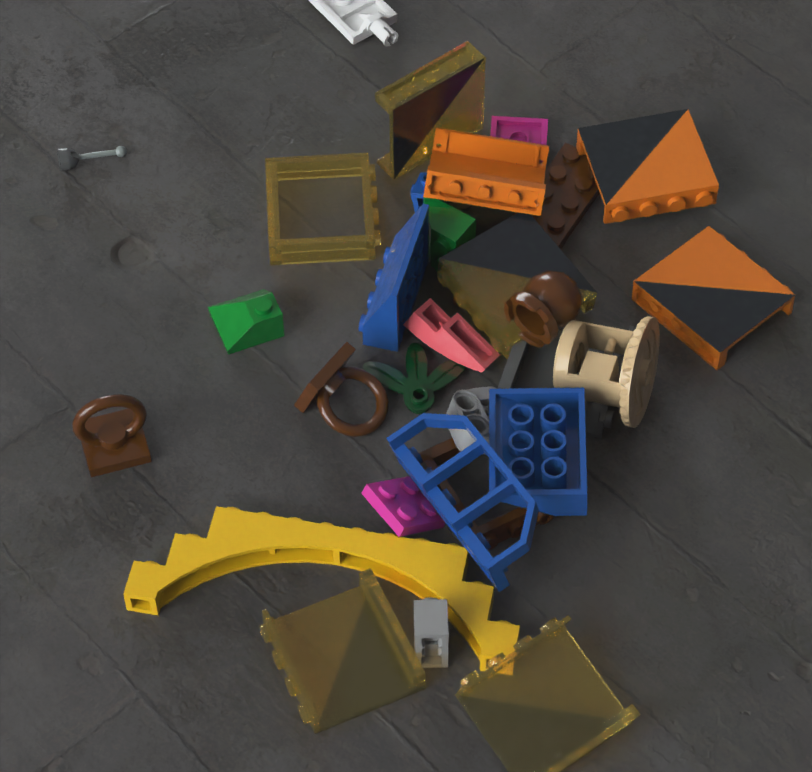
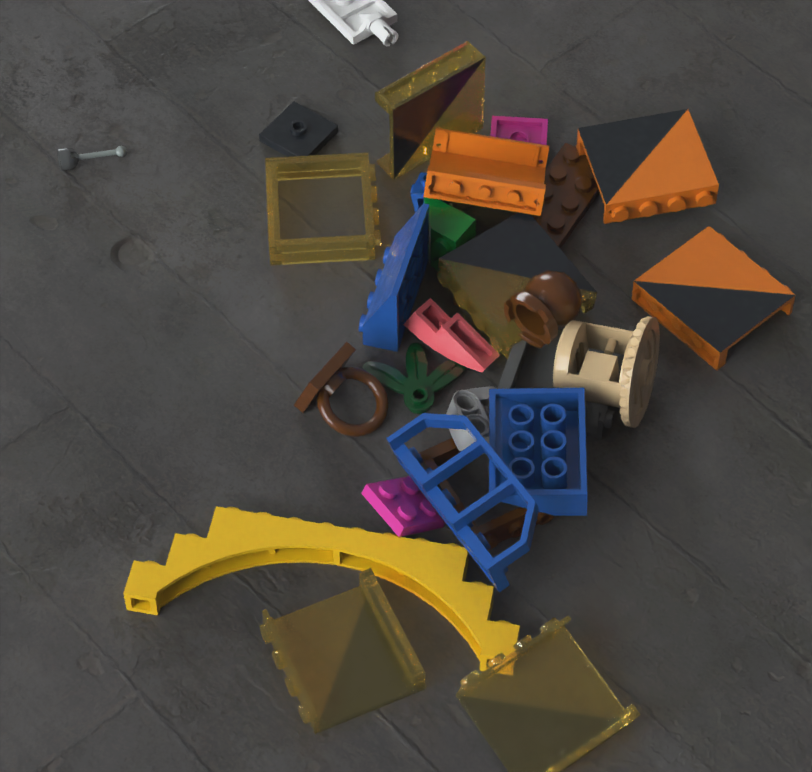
reddish brown tile [72,394,152,477] -> none
green slope [208,289,285,355] -> none
light grey brick [414,597,449,668] -> none
none -> black plate [259,101,338,166]

